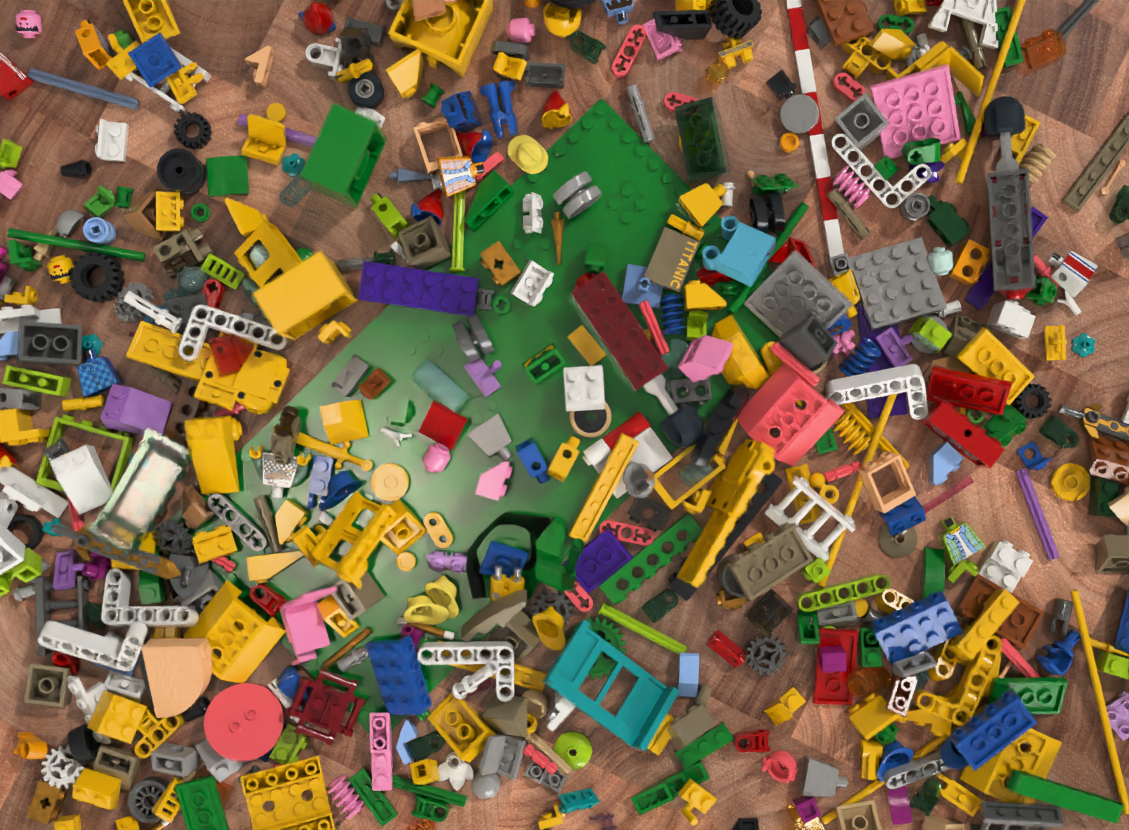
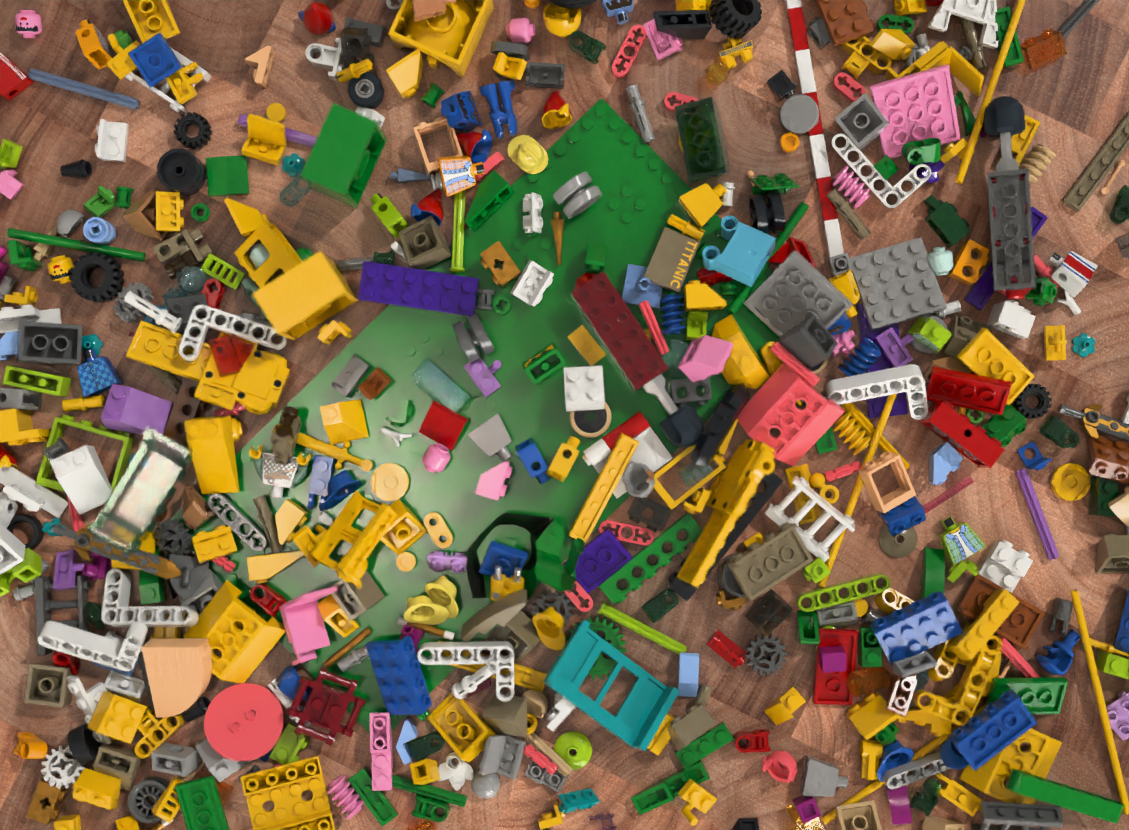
flat silver wheel [899,193,930,222] -> none

